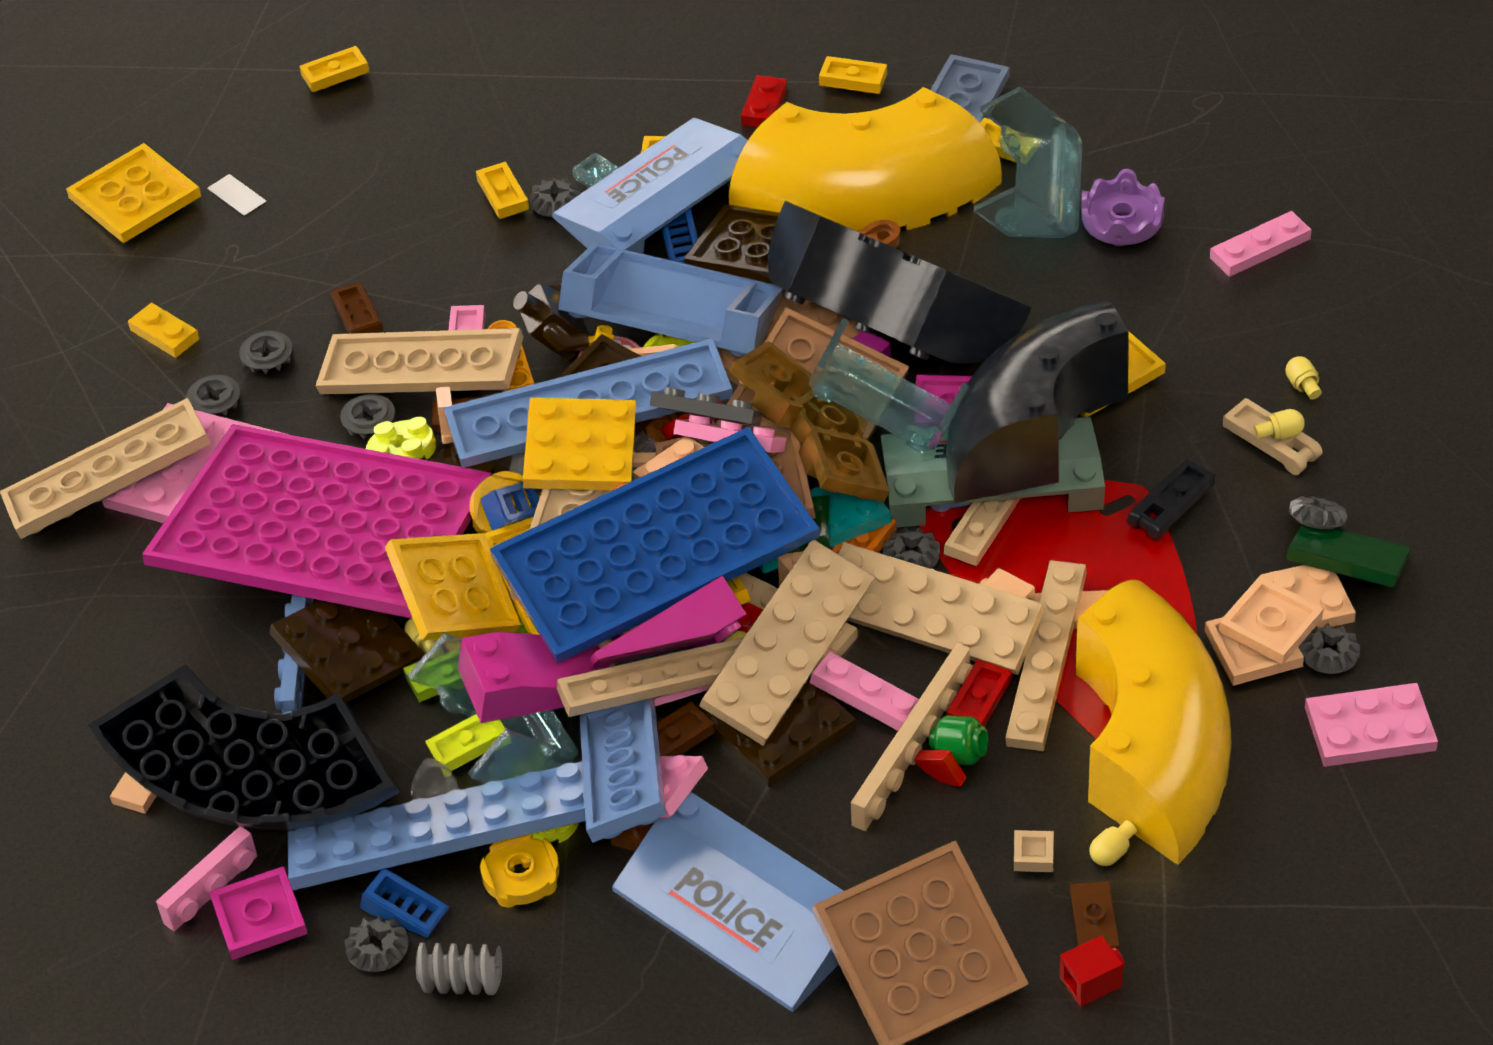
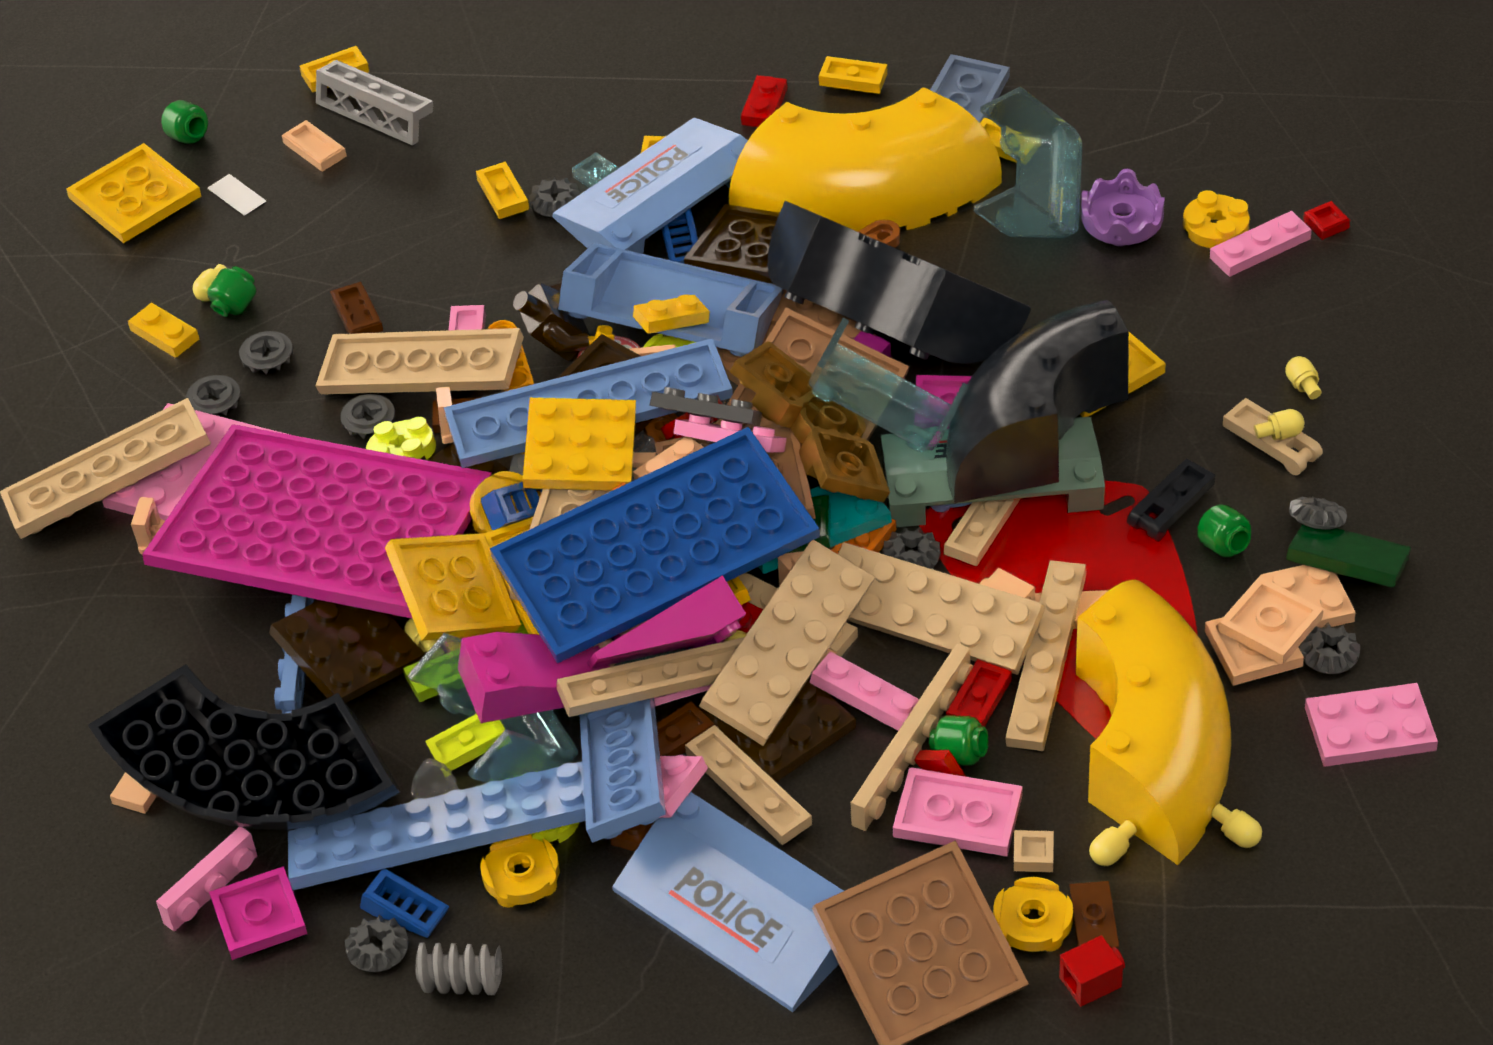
none -> light nougat tile [131,497,165,554]
none -> green head [161,100,208,144]
none -> light yellow cylinder [192,264,226,302]
none -> green head [207,266,257,317]
none -> light nougat tile [282,120,347,172]
none -> light grey fence [316,60,433,145]
none -> yellow plate [633,294,710,334]
none -> tan plate [685,725,812,845]
none -> bright pink plate [893,767,1023,856]
none -> yellow plate [993,877,1073,952]
none -> yellow plate [1183,190,1250,248]
none -> green head [1197,504,1251,557]
none -> light yellow cylinder [1211,803,1262,848]
none -> red tile [1303,201,1350,240]

